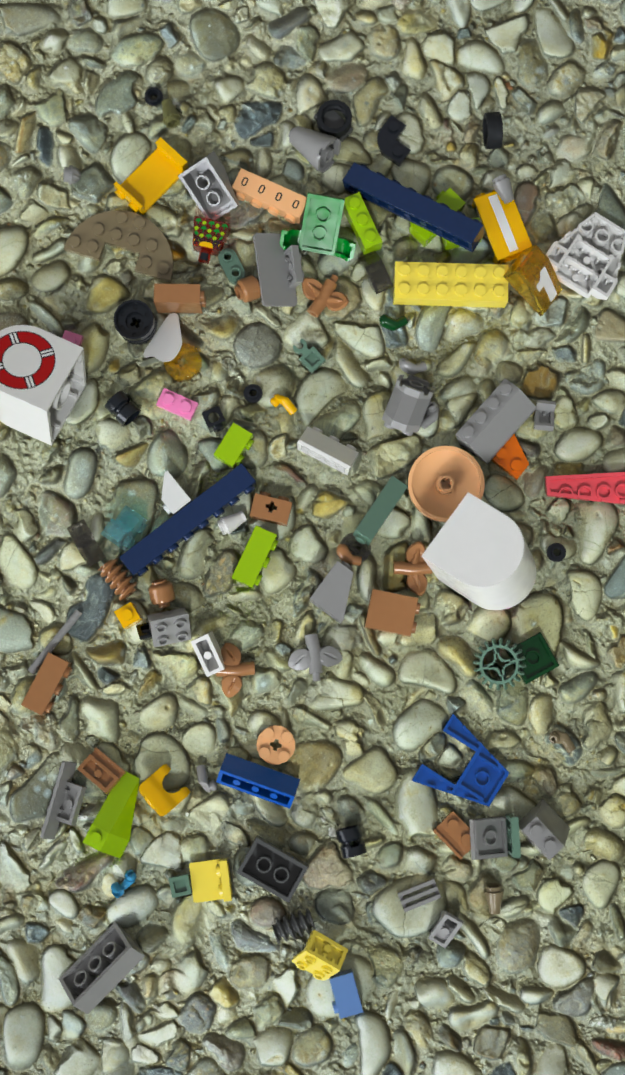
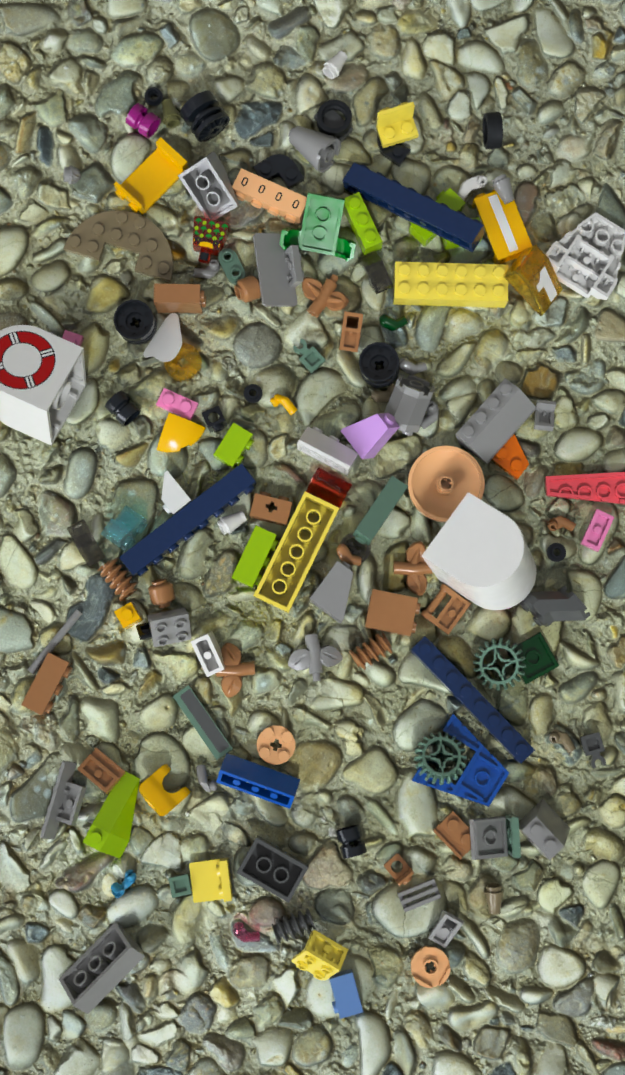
none -> magenta wheel [126,103,161,139]
none -> yellow brick [157,413,206,453]
none -> tile [173,685,233,760]
none -> black wheel [180,90,230,142]
none -> light grey arm [194,259,220,279]
none -> clear pink arm [233,922,260,943]
none -> black plate [253,154,304,189]
none -> light yellow brick [254,492,339,614]
none -> clear red panel [306,467,352,510]
none -> white cone [323,51,348,79]
none -> medium nougat brick [339,311,363,352]
none -> lavender slope [341,413,400,459]
none -> medium nougat piece [349,632,393,670]
none -> black wheel [359,342,399,388]
none -> dark tan arm [371,383,395,403]
none -> light yellow bracket [376,102,419,148]
none -> medium nougat bracket [384,853,414,886]
none -> dark blue brick [410,636,535,763]
none -> light nougat plate [410,946,450,988]
none -> sand green gear [414,732,467,785]
none -> medium nougat plate [420,583,471,635]
none -> white arm [457,175,487,201]
none -> dark grey brick [520,586,590,627]
none -> medium nougat arm [547,516,576,532]
none -> dark grey plate [579,732,606,768]
none -> bright pink plate [580,509,614,552]

